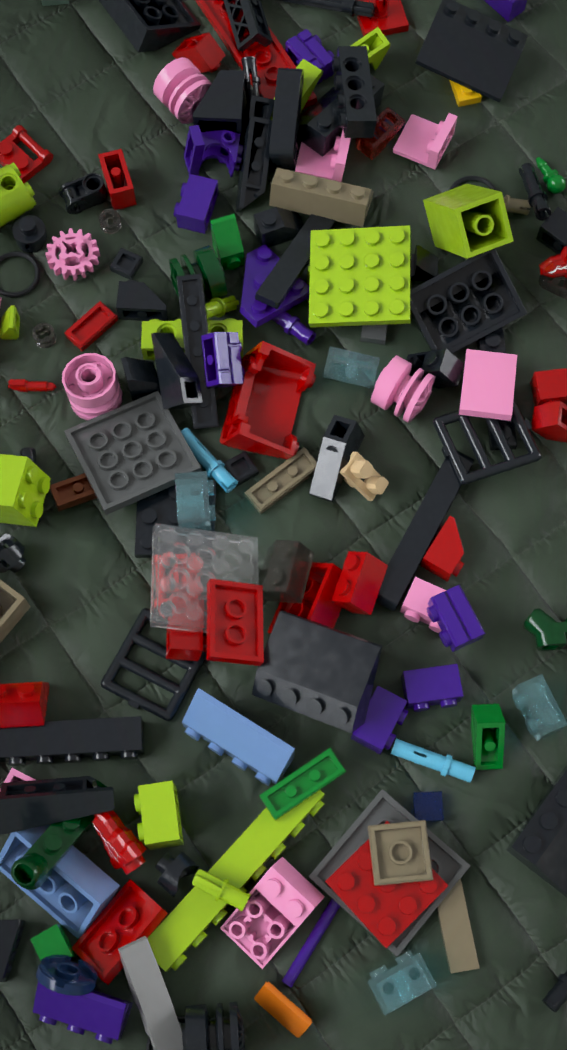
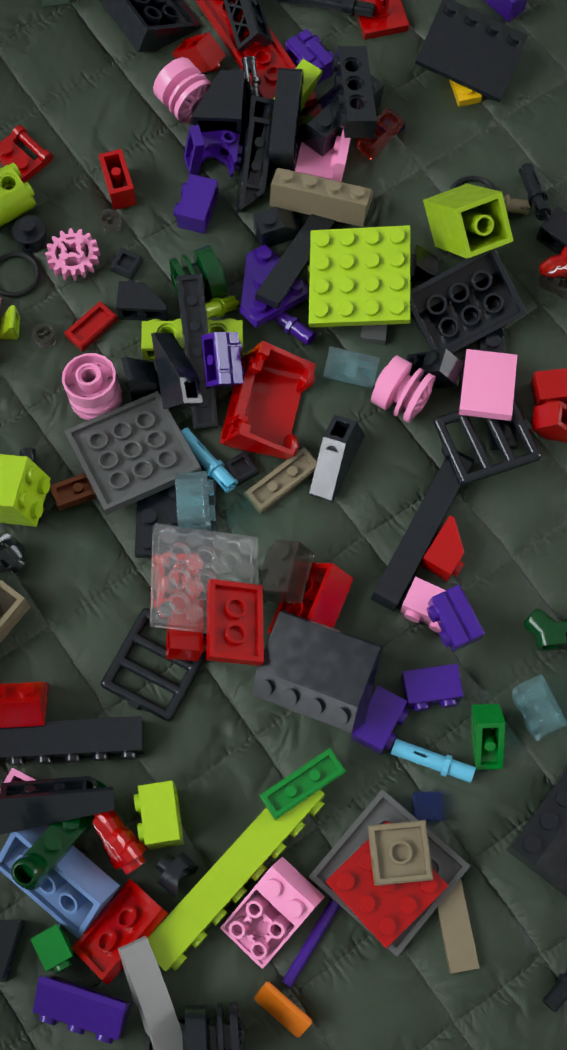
red piece [8,379,56,392] -> none
dark blue tile [36,955,97,996] -> none
black piece [58,173,108,214] -> none
medium blue slope [182,688,295,786] -> none
lime axle [192,869,251,912] -> none
green slope [210,214,245,270] -> none
red brick [331,551,388,615] -> none
tan hips [339,452,389,501] -> none
lime slope [351,27,391,70] -> none
clear light blue brick [366,950,437,1015] -> none
bright pink bracket [393,113,458,170] -> none
green bar [536,157,566,194] -> none

